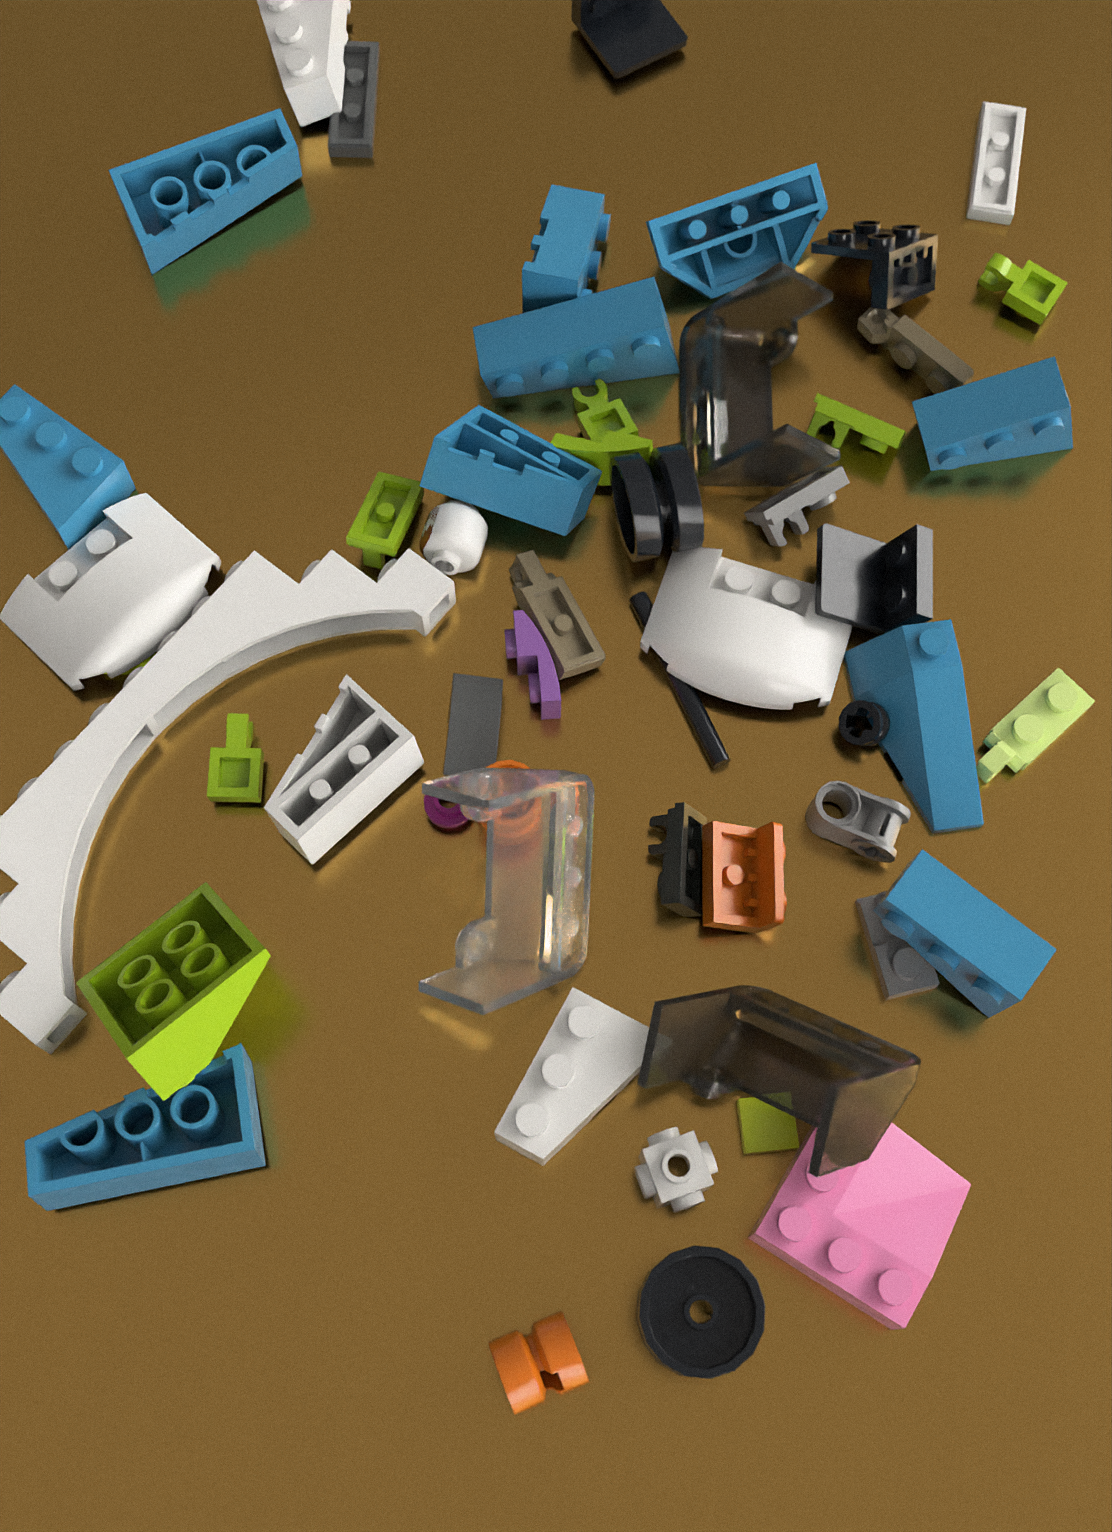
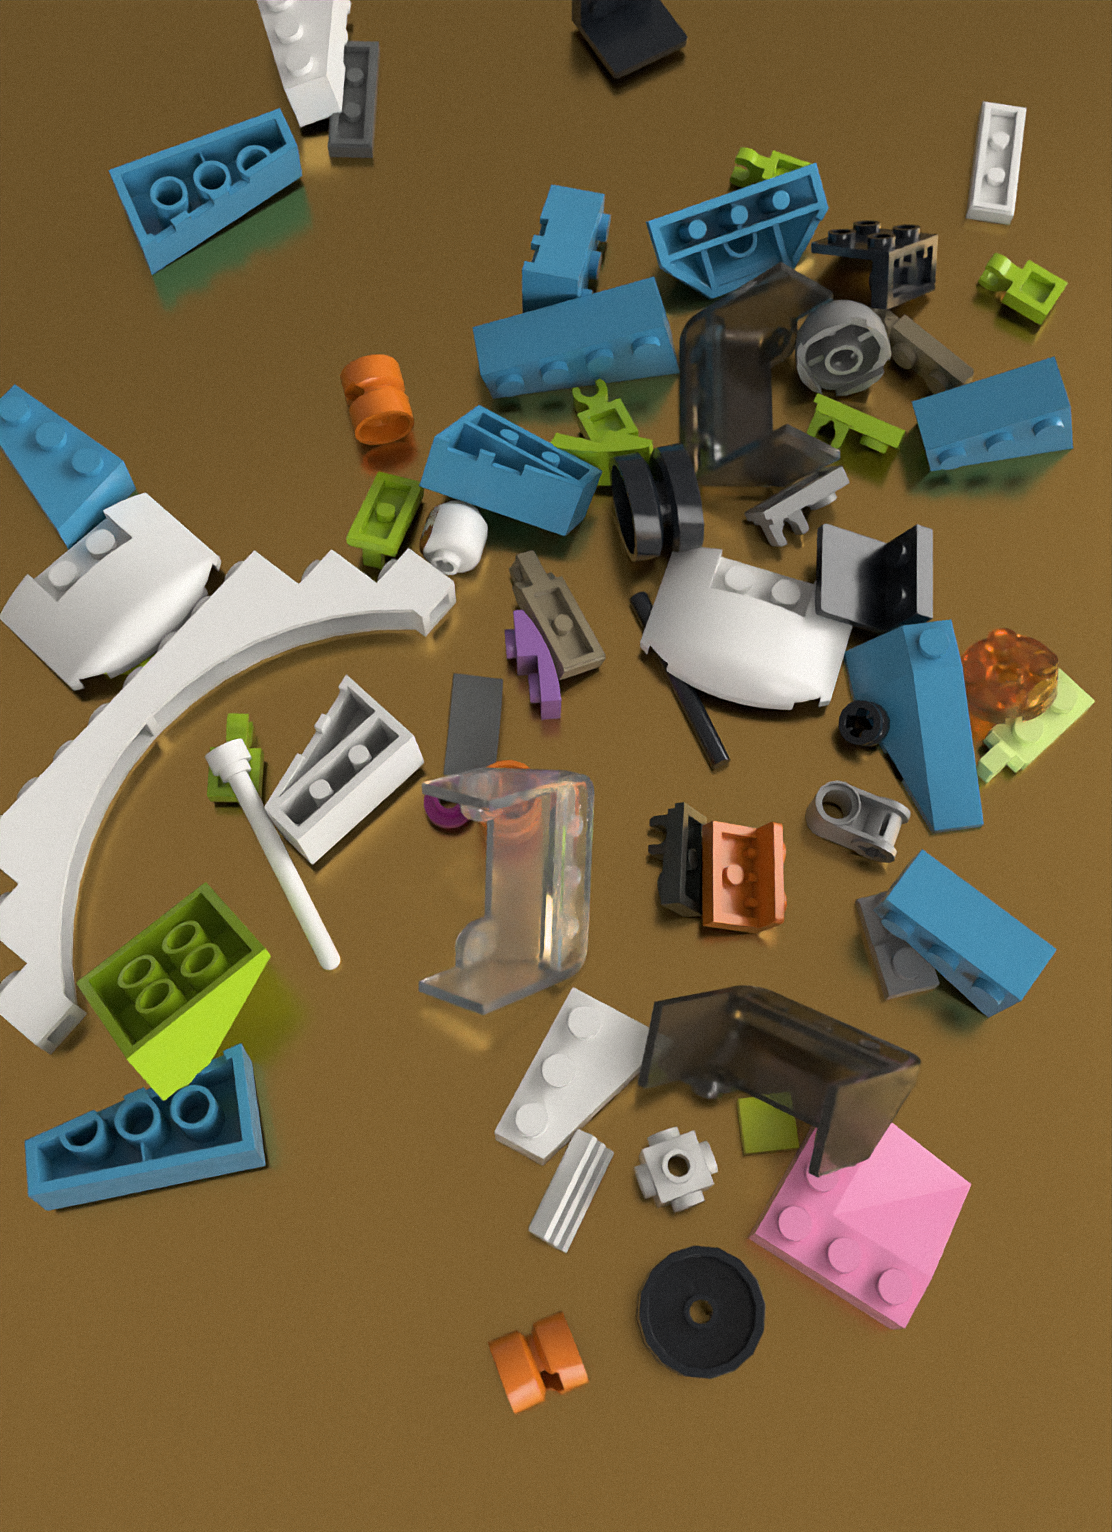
none -> white piece [205,739,340,970]
none -> orange wheel [340,354,415,445]
none -> white tile [528,1129,614,1253]
none -> lime plate [729,147,812,187]
none -> light grey cylinder [795,300,891,396]
none -> clear orange plate [961,628,1059,724]

